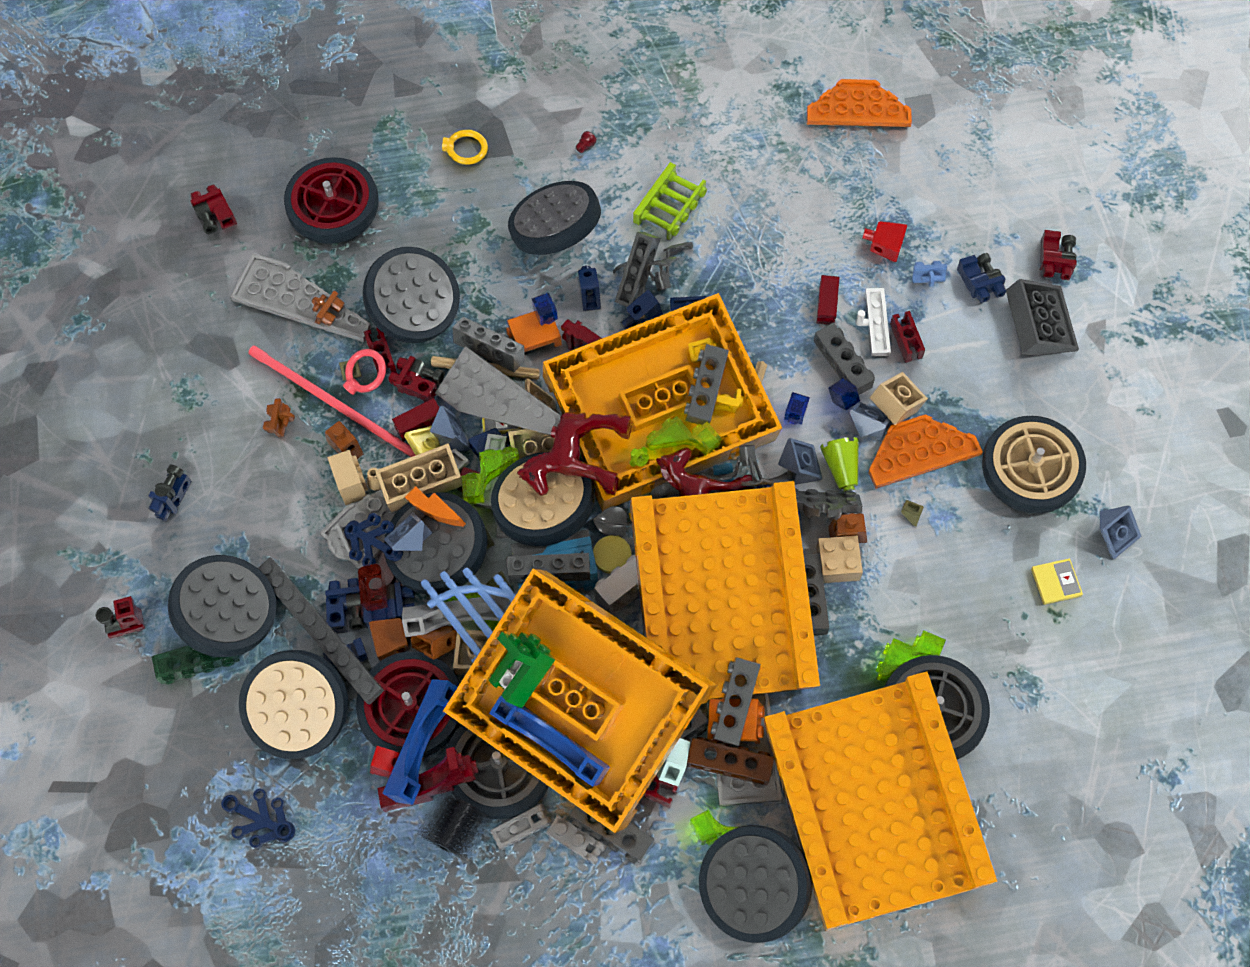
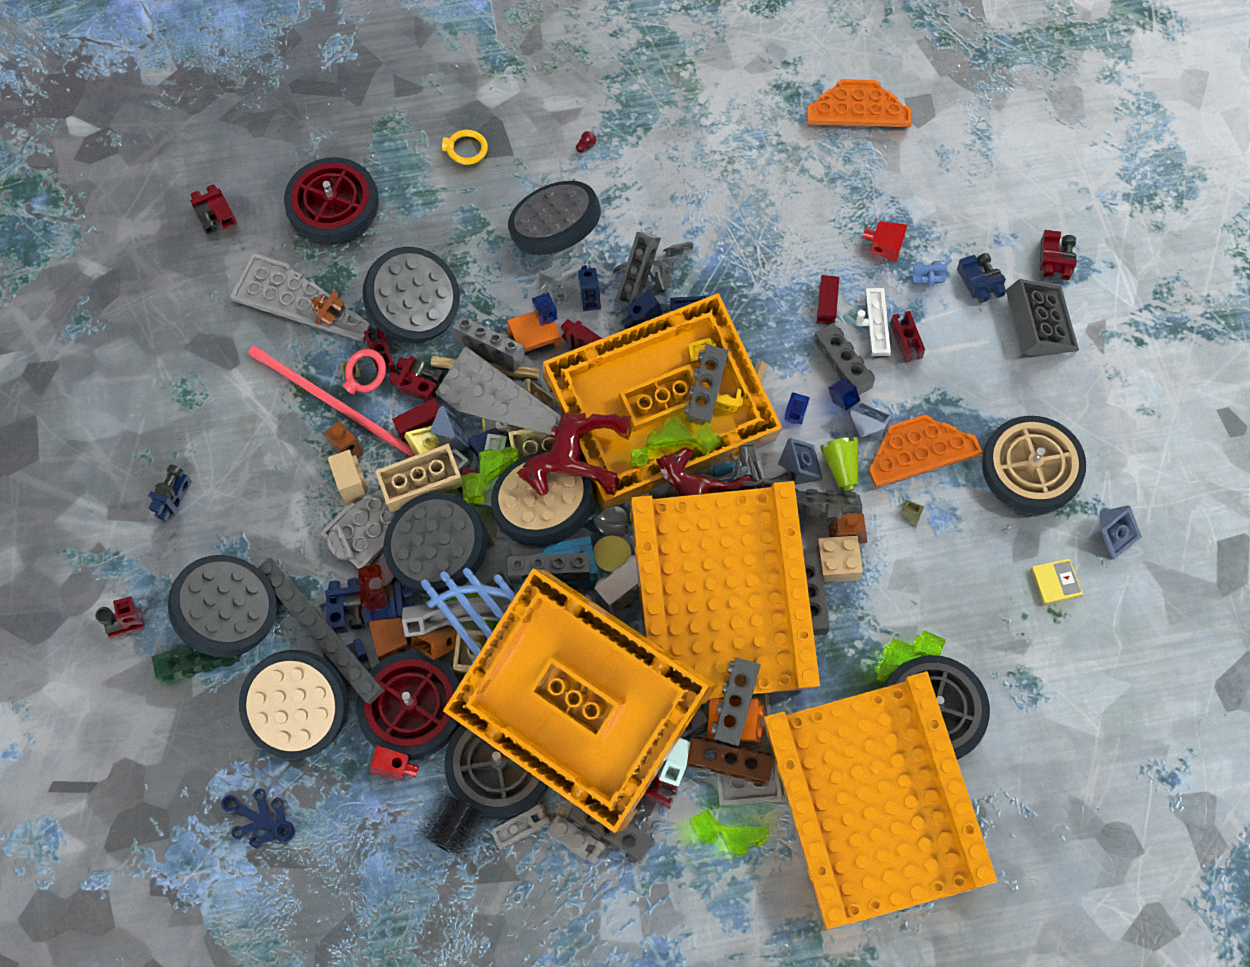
dark orange hips [263,398,295,437] -> none
dark blue plant [344,513,403,569] -> none
tan cone [367,468,381,491] -> none
dark red arch [377,747,478,812] -> none
blue arch [382,680,458,805] -> none
sand blue slope [384,512,432,551] -> none
orange slope [405,486,466,527] -> none
green brick [489,632,555,708] -> none
blue arch [489,695,610,787] -> none
lime fence [633,162,707,241] -> none
dark grey wheel [699,825,812,943] -> none
tan brick [870,372,928,425] -> none

